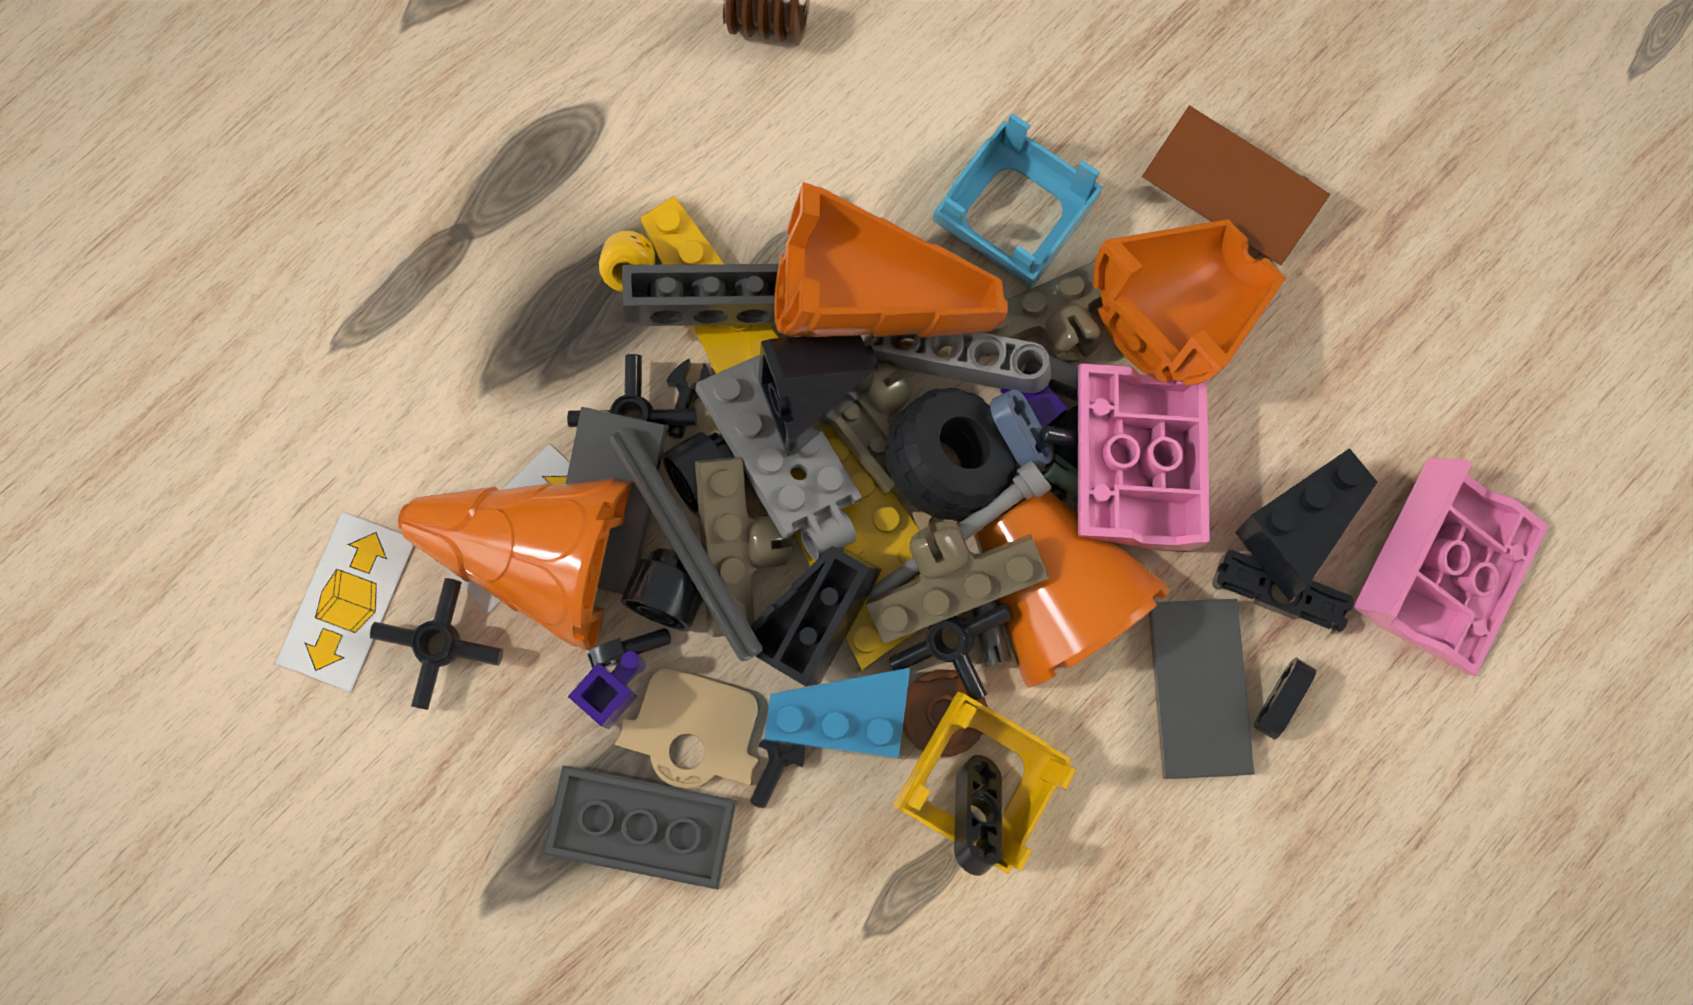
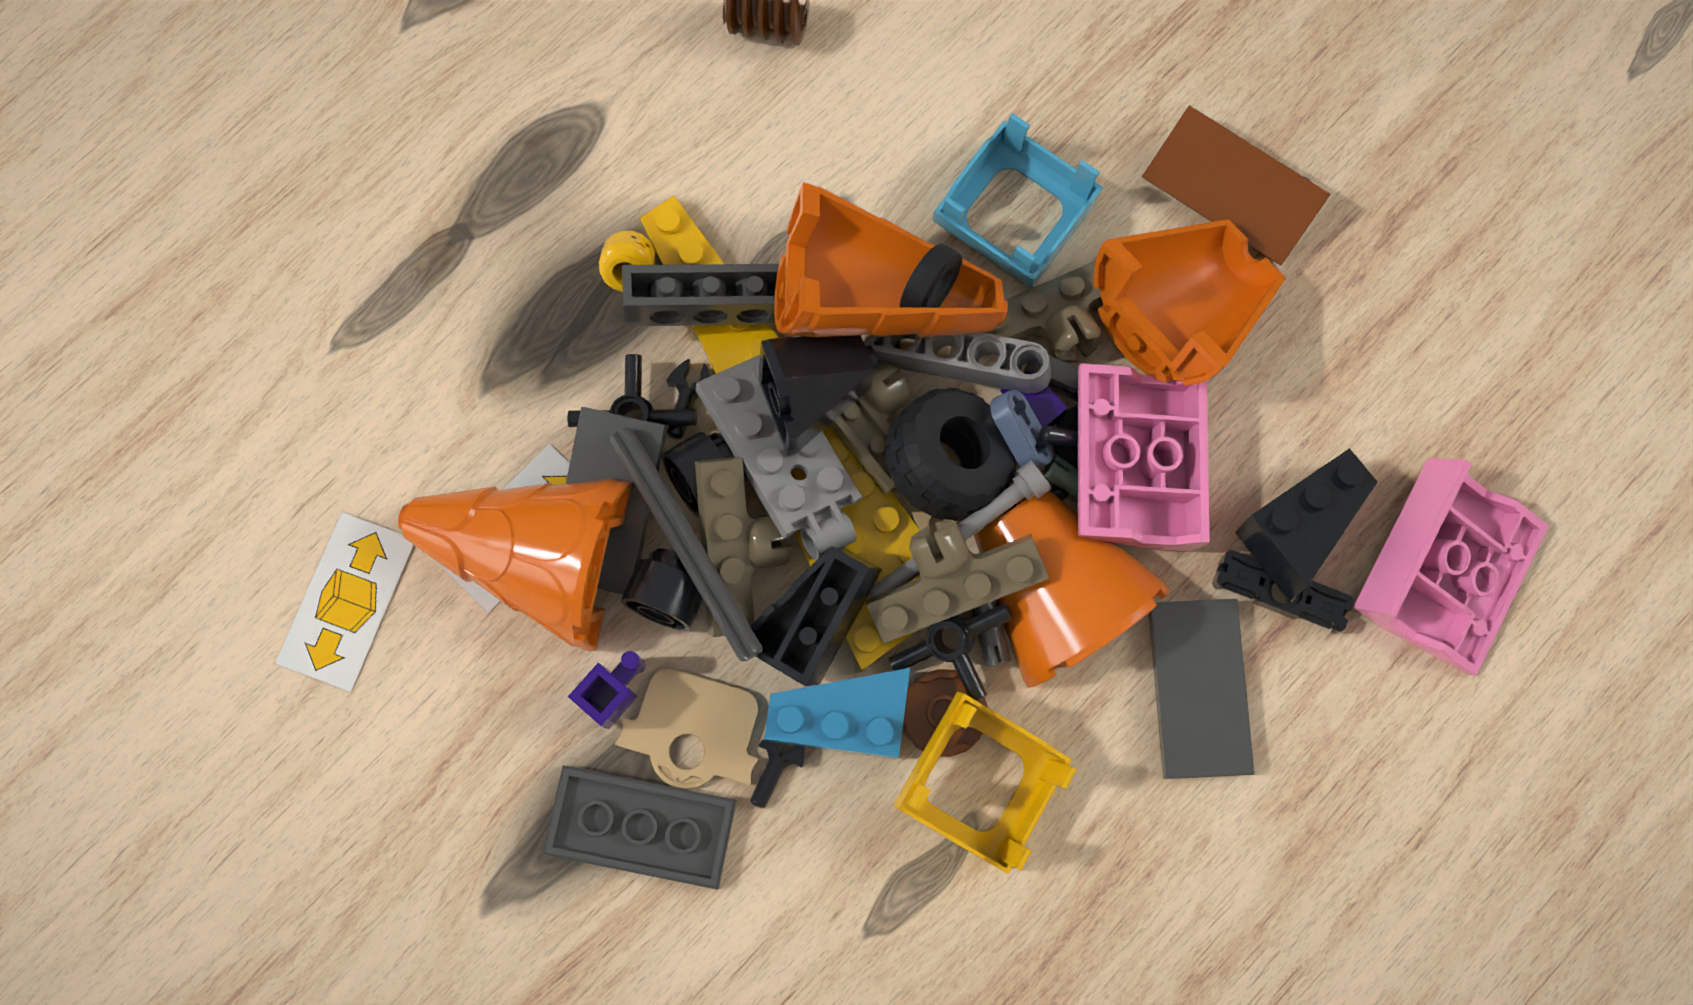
black bar [370,578,503,710] -> none
black bar [587,628,671,669] -> none
black beam [954,755,1002,876] -> none
black beam [1254,657,1316,740] -> none
none -> black tyre [900,243,962,308]

